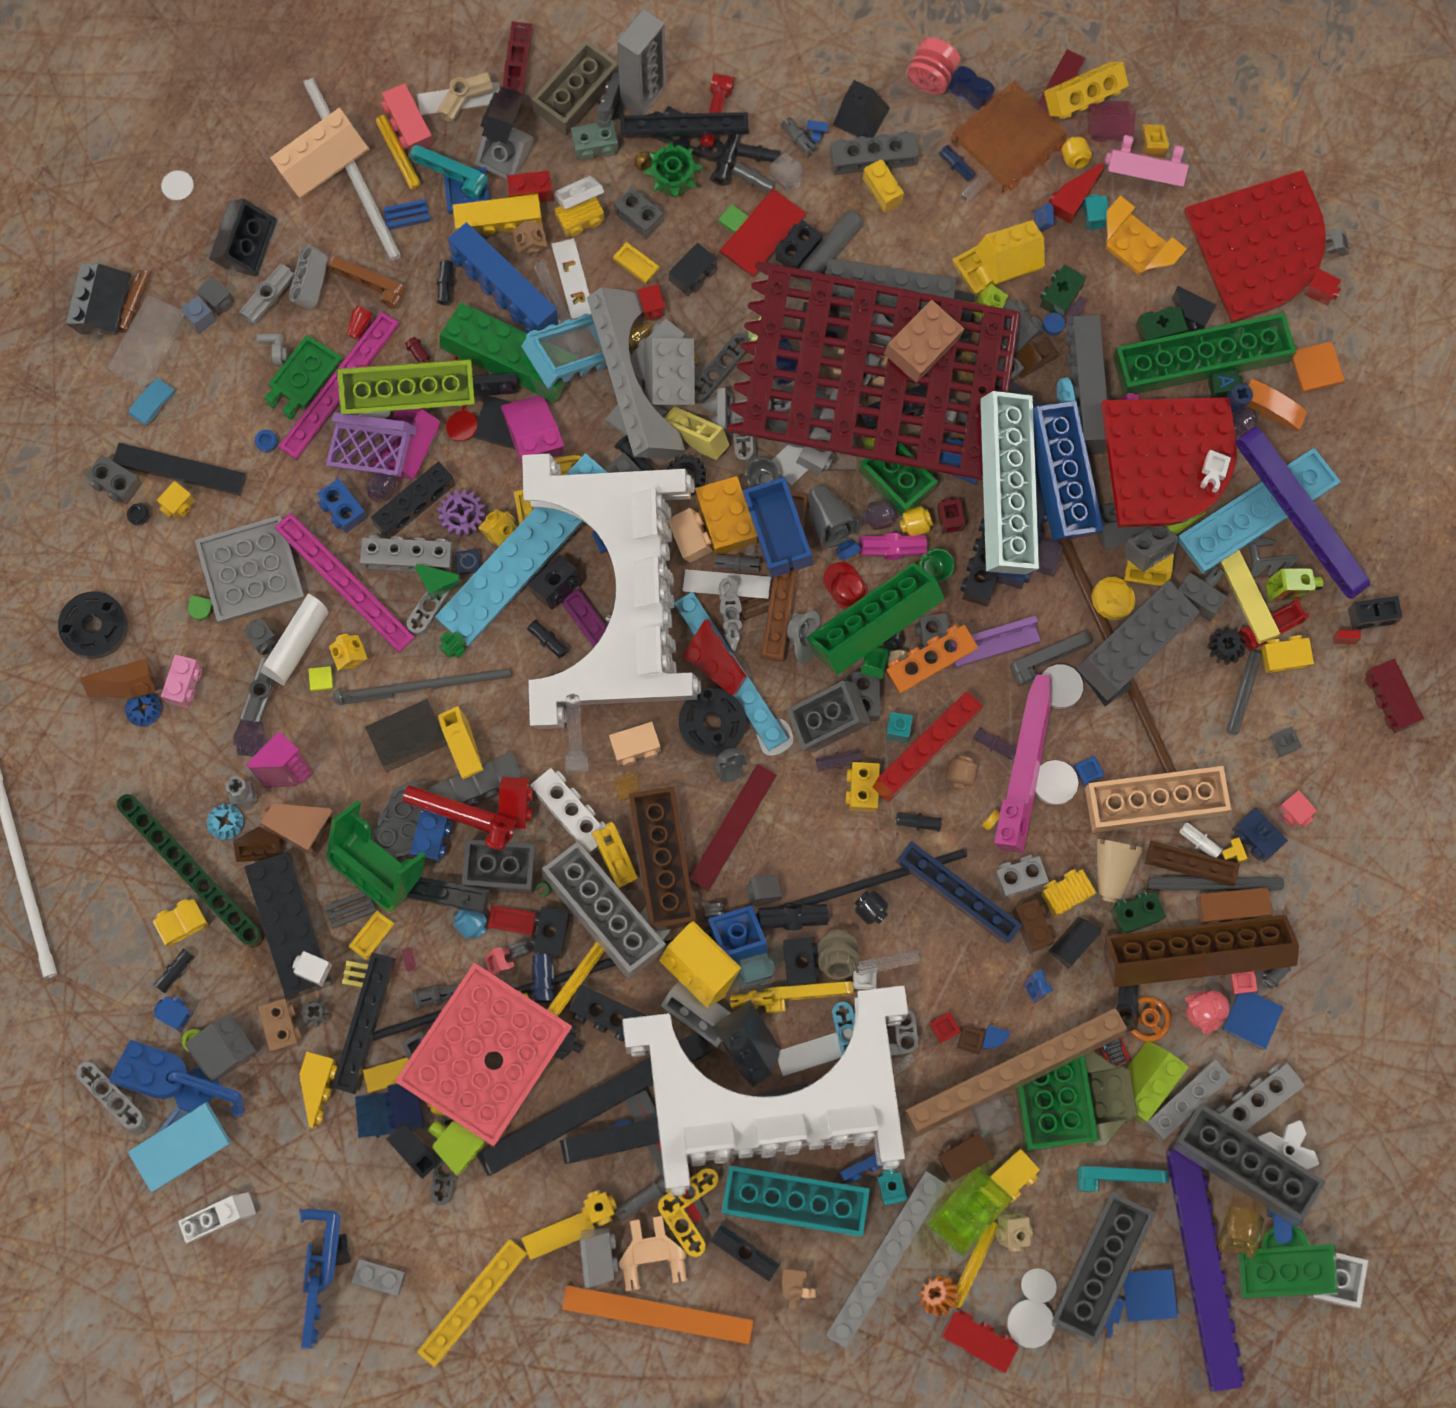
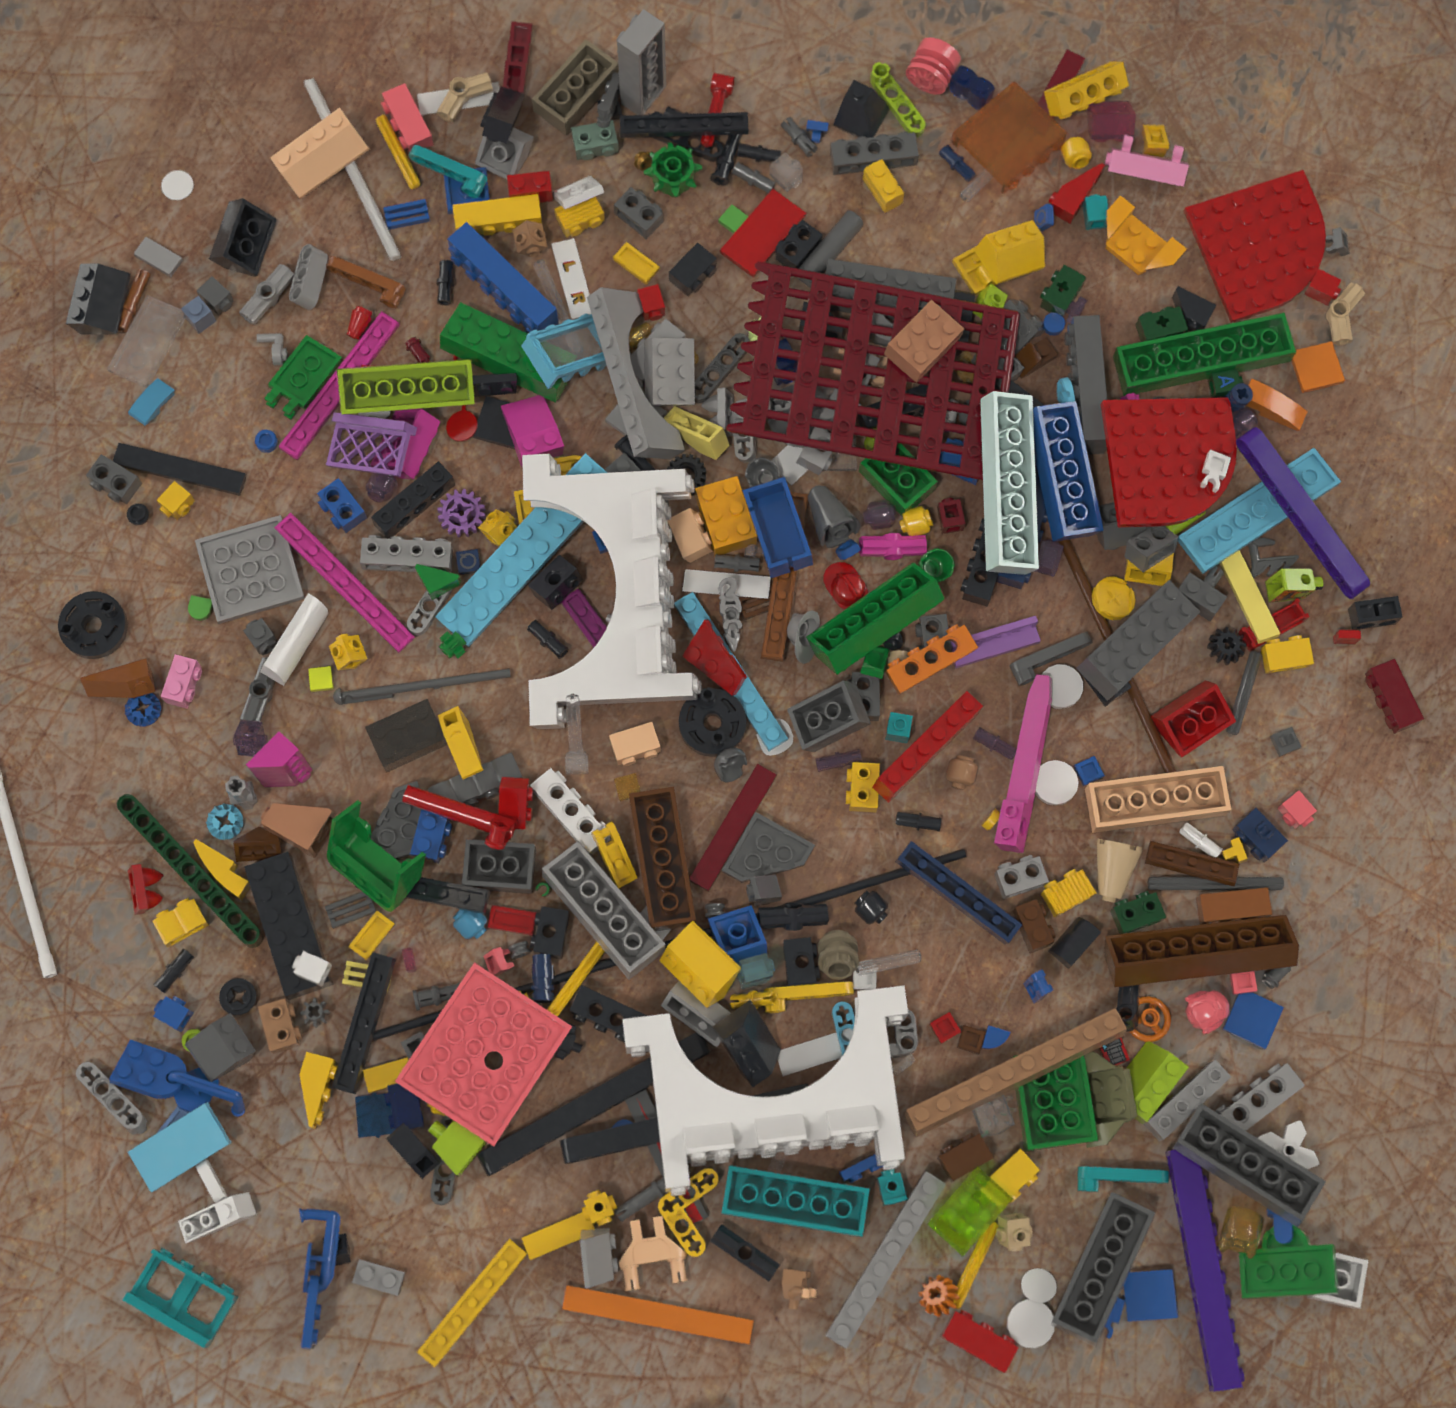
none -> teal window [122,1247,238,1348]
none -> red tile [128,864,163,915]
none -> light grey tile [134,237,183,277]
none -> yellow slope [193,839,251,900]
none -> white beam [196,1159,228,1203]
none -> black gear [219,978,257,1016]
none -> dark grey plate [722,812,815,883]
none -> lime beam [870,62,925,137]
none -> red slope [1151,680,1236,758]
none -> tan piece [1326,282,1365,346]

